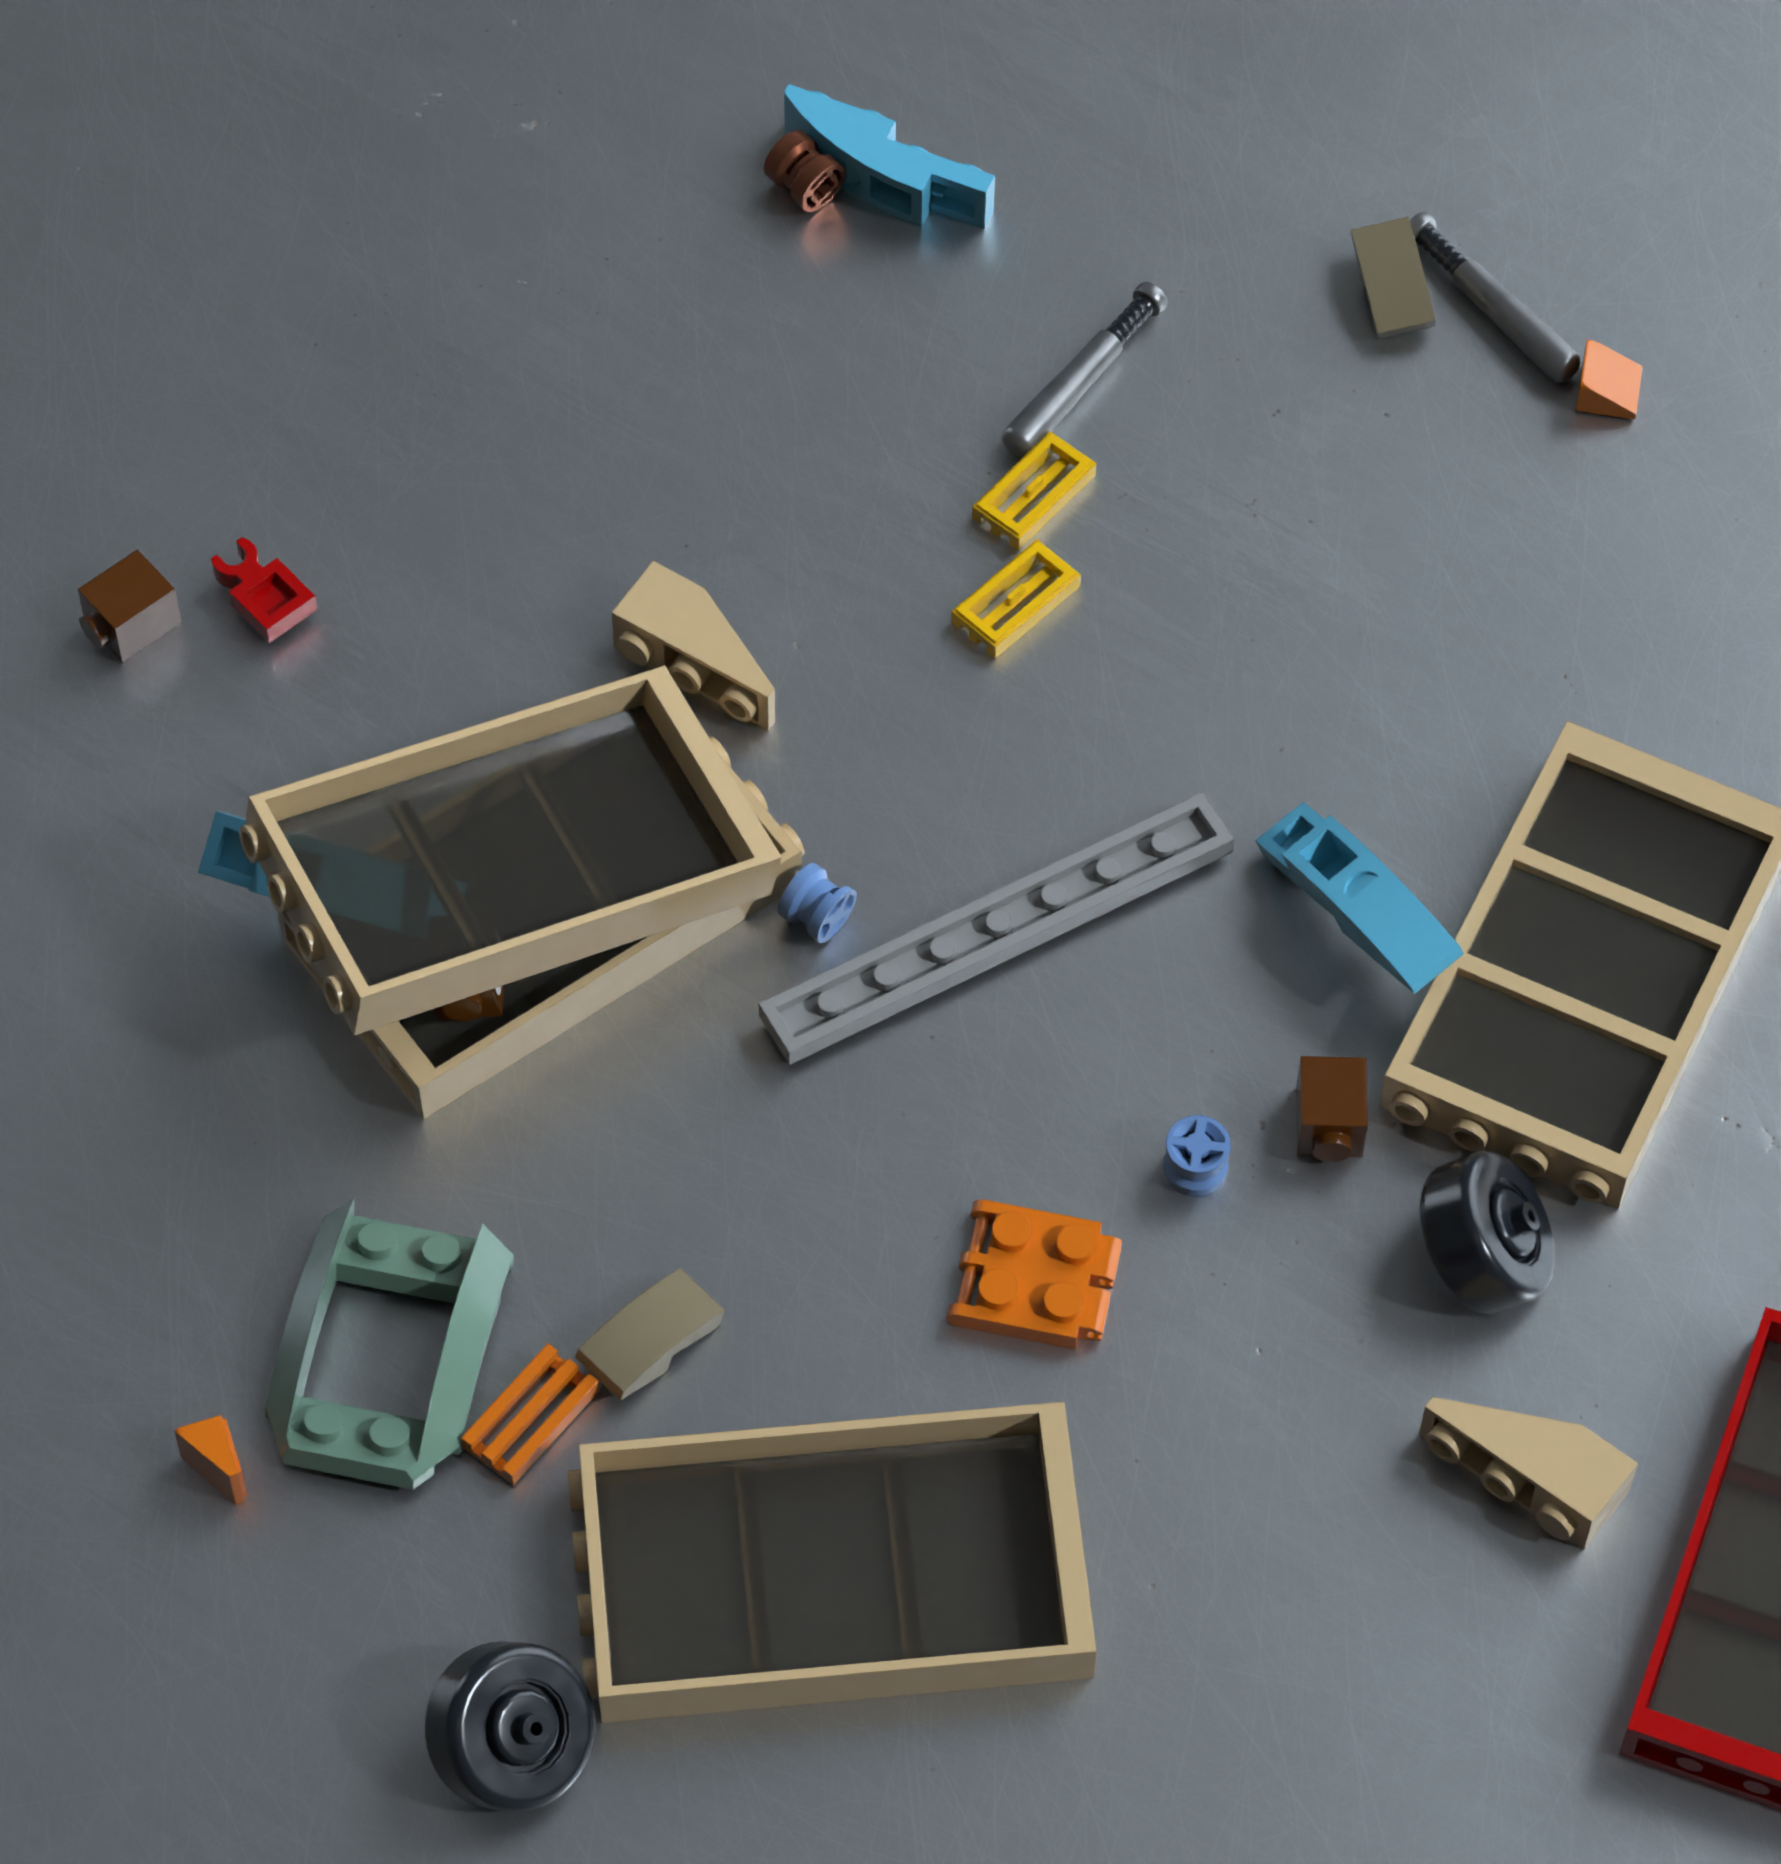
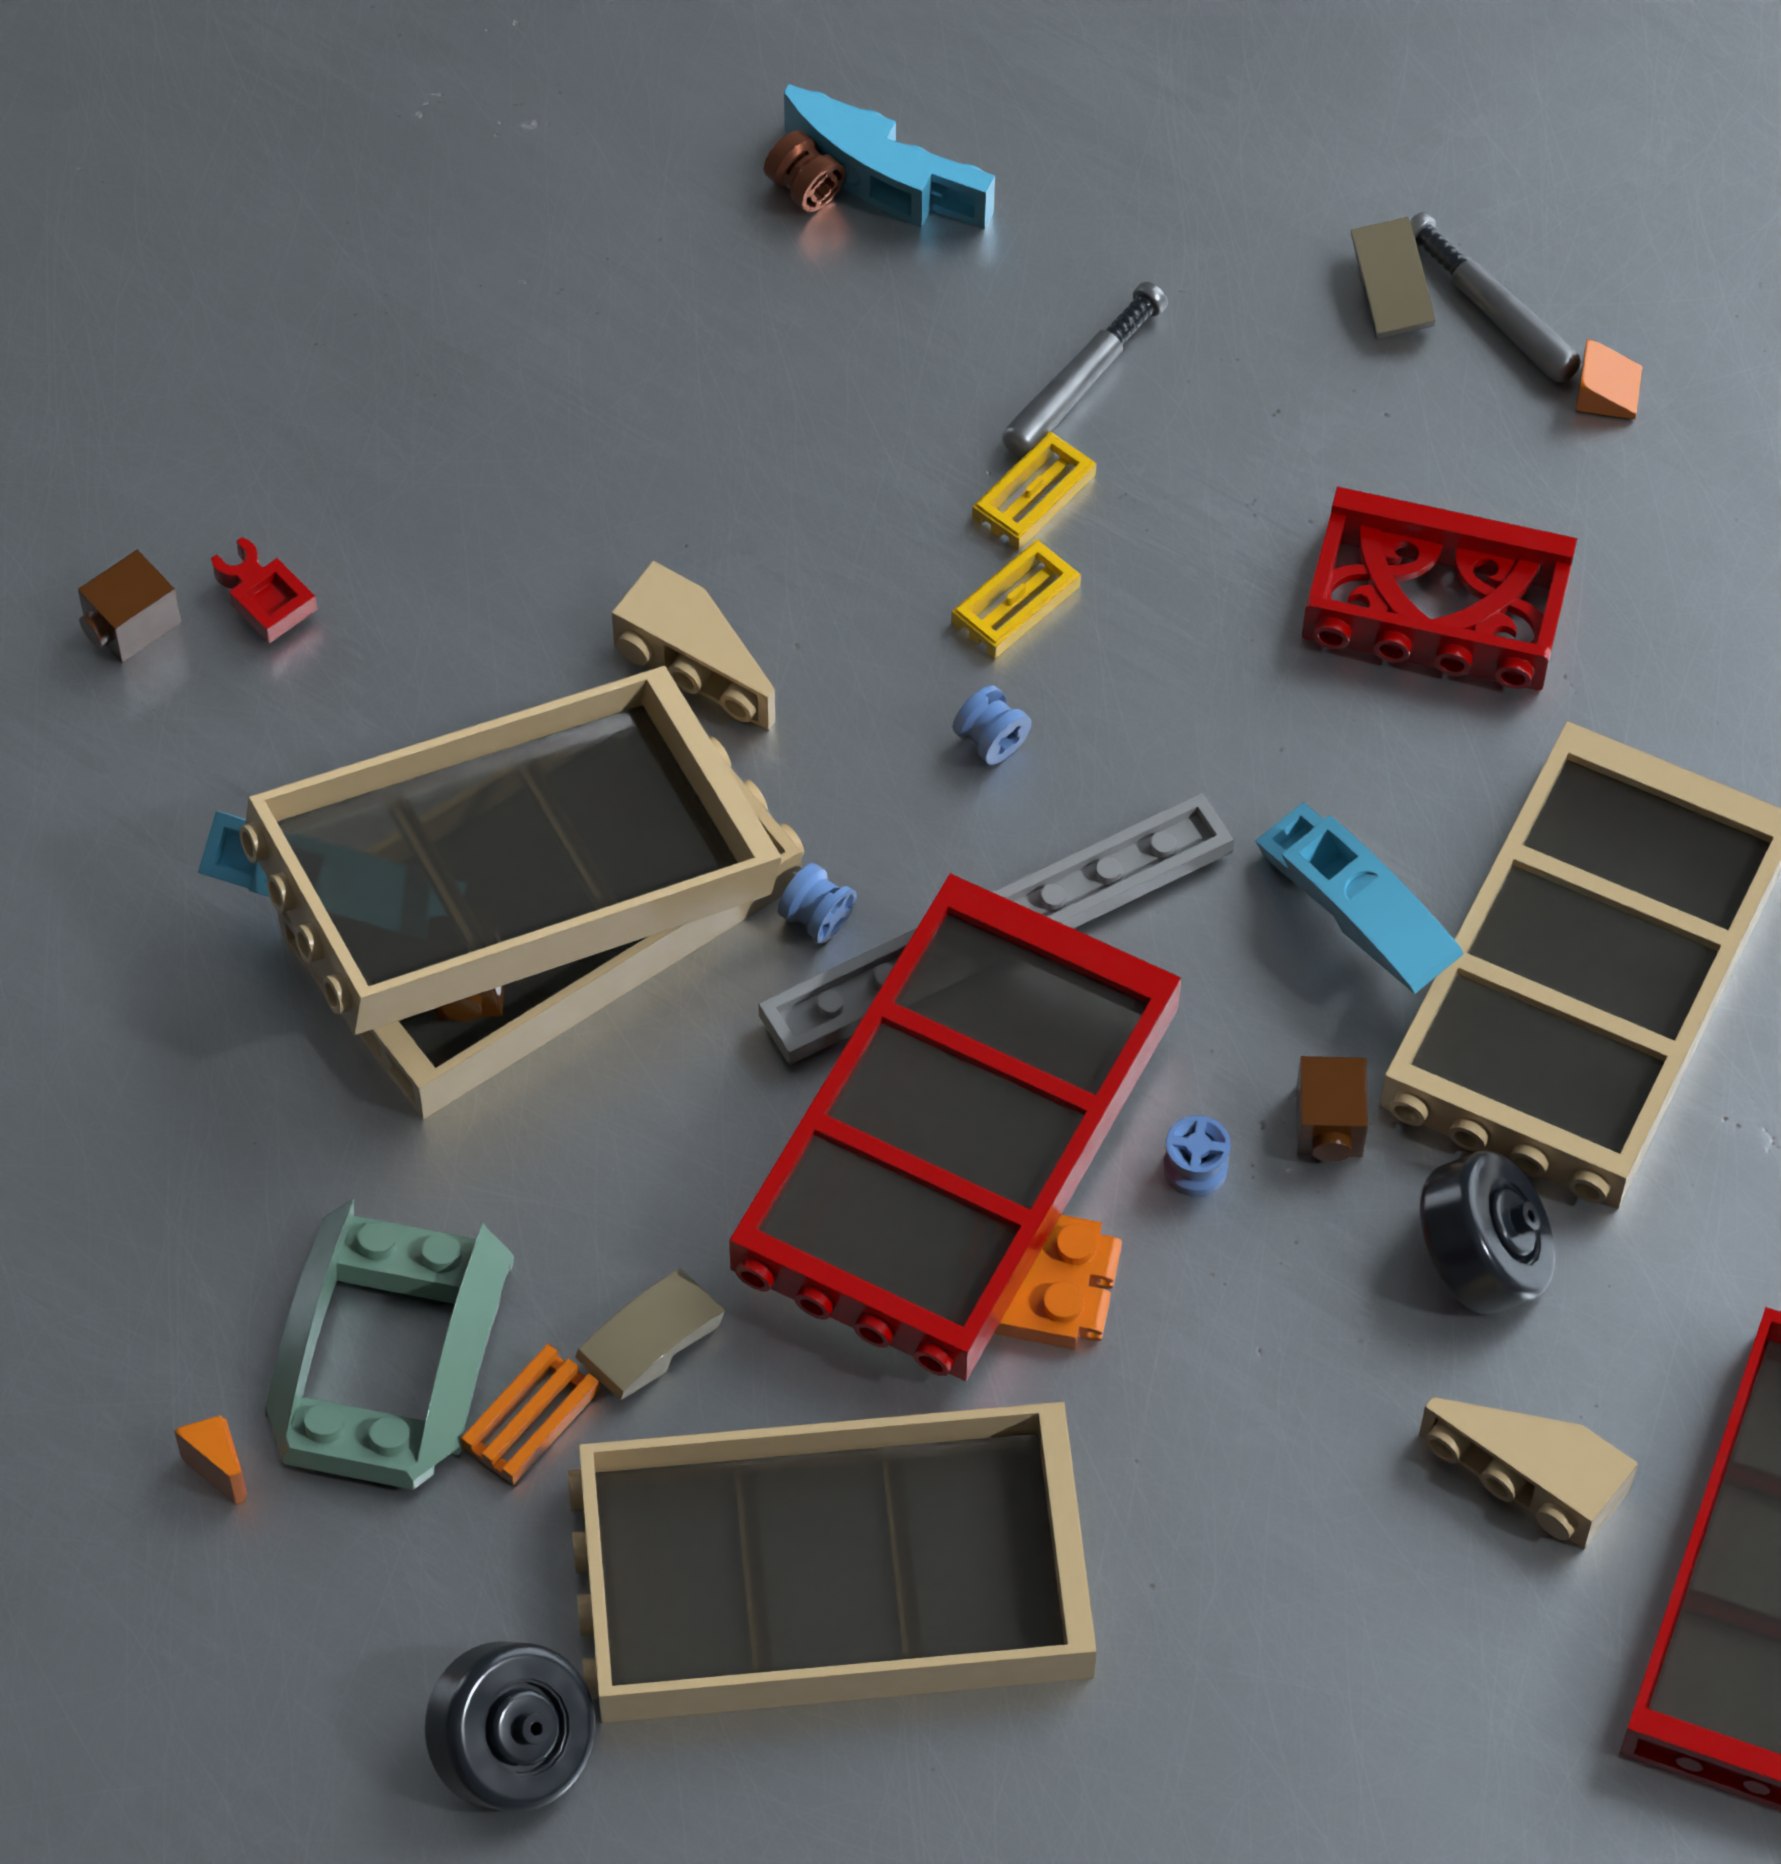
none -> window [729,873,1182,1382]
none -> medium blue wheel [952,685,1032,765]
none -> red fence [1302,486,1578,691]

